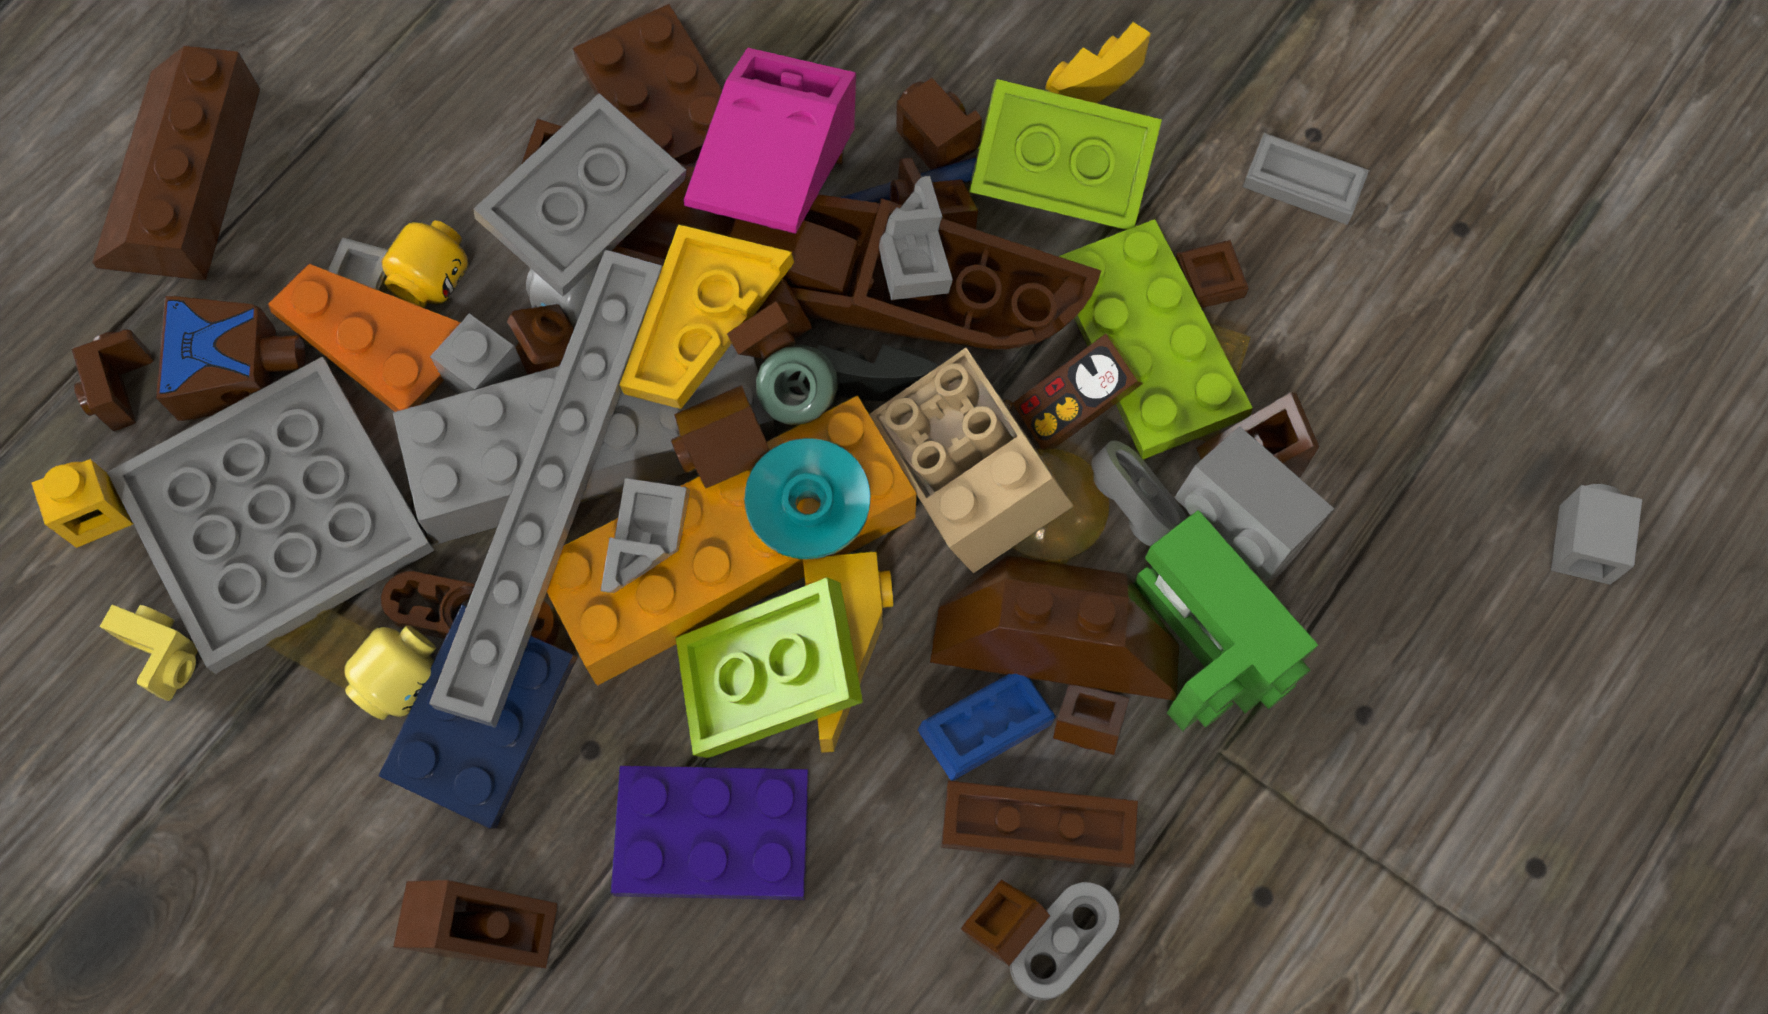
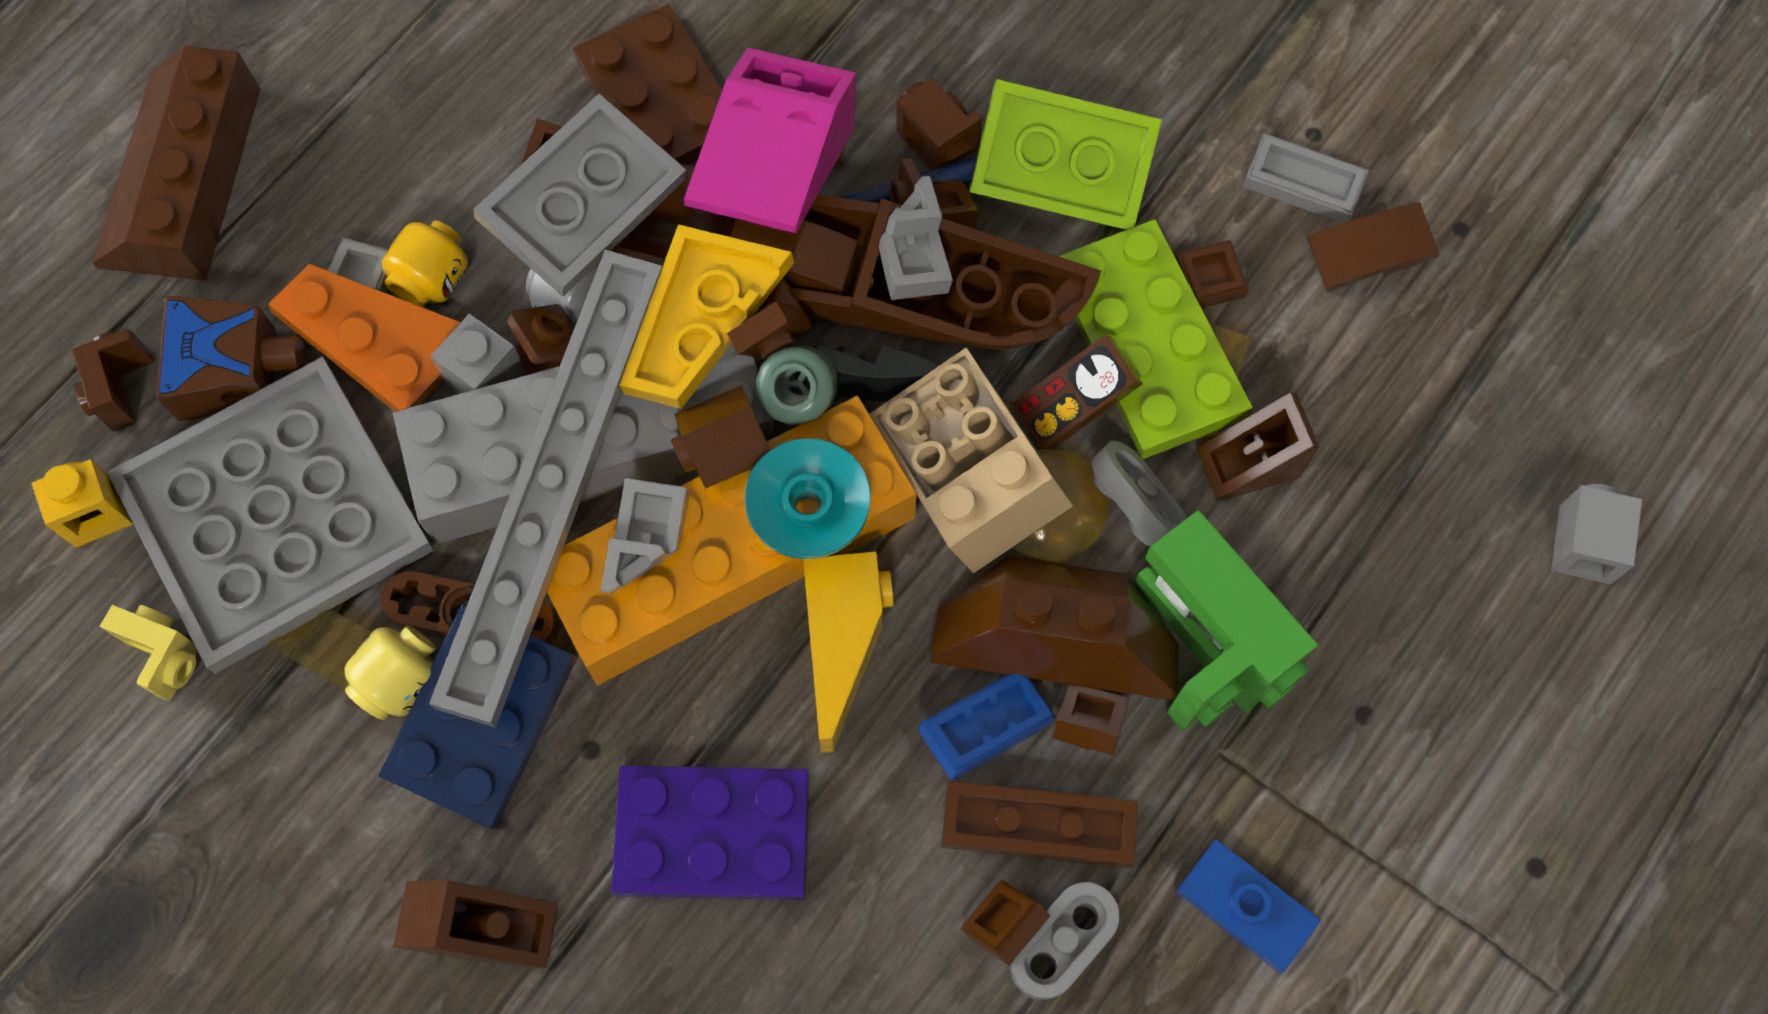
lime plate [676,577,863,758] -> none
yellow slope [1046,22,1151,103] -> none
light grey slope [1174,426,1334,581] -> none
none -> blue plate [1175,839,1321,974]
none -> reddish brown slope [1307,202,1439,293]

